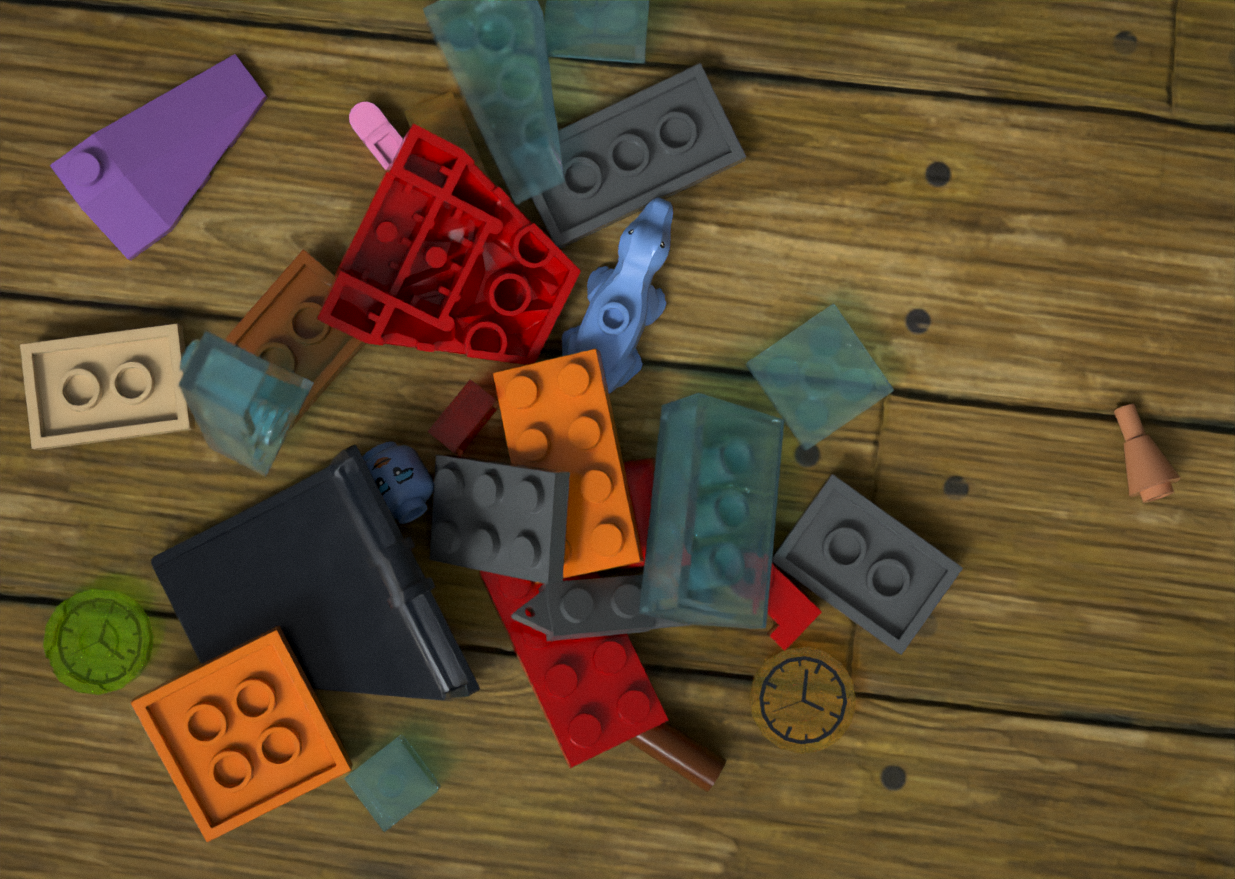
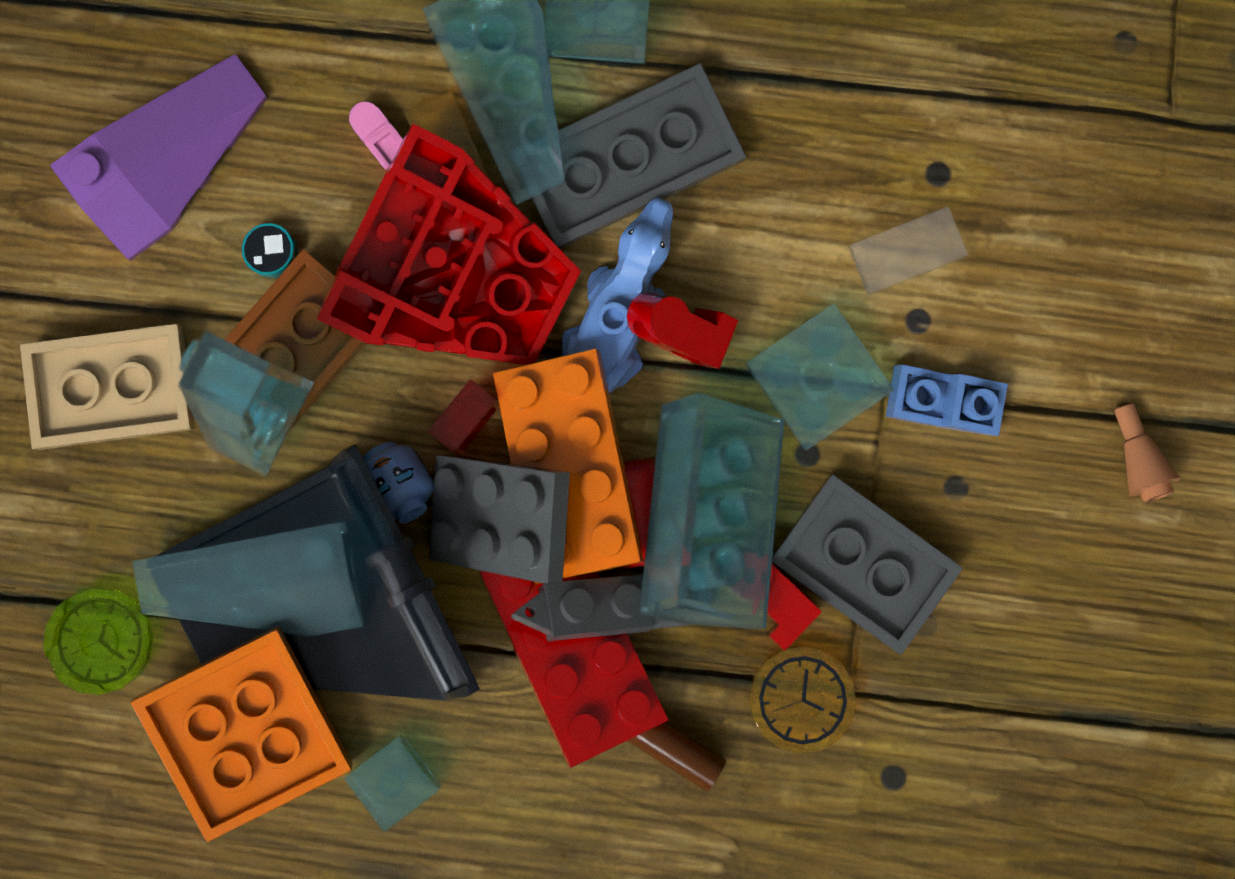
none -> clear light blue wedge [132,522,364,636]
none -> tile [242,223,298,278]
none -> red leg [627,292,739,369]
none -> clear tile [849,207,968,295]
none -> medium blue slope [885,364,1008,436]

